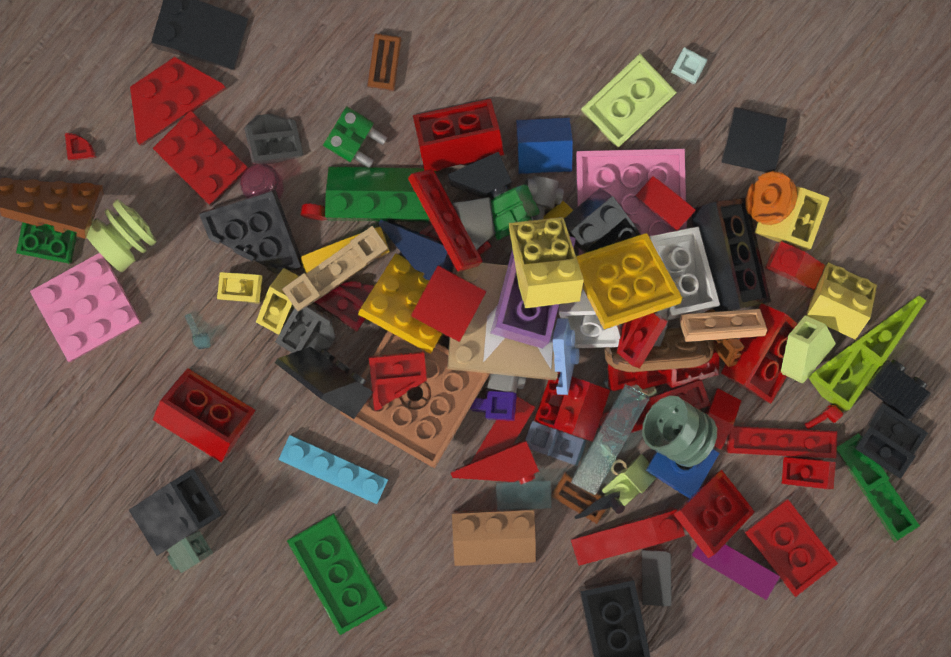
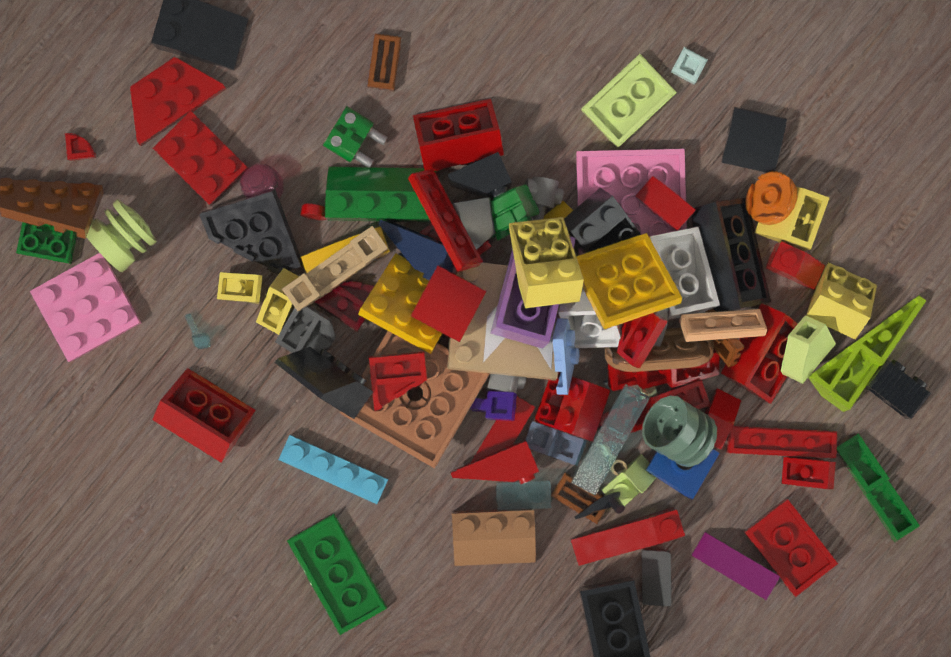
black slope [129,467,227,556] -> none
sand green slope [167,530,213,573] -> none
dark grey slope [244,114,303,164] -> none
blue slope [516,118,573,174] -> none
red plate [674,469,755,558] -> none
red hand [805,405,843,429] -> none
black slope [855,403,928,479] -> none

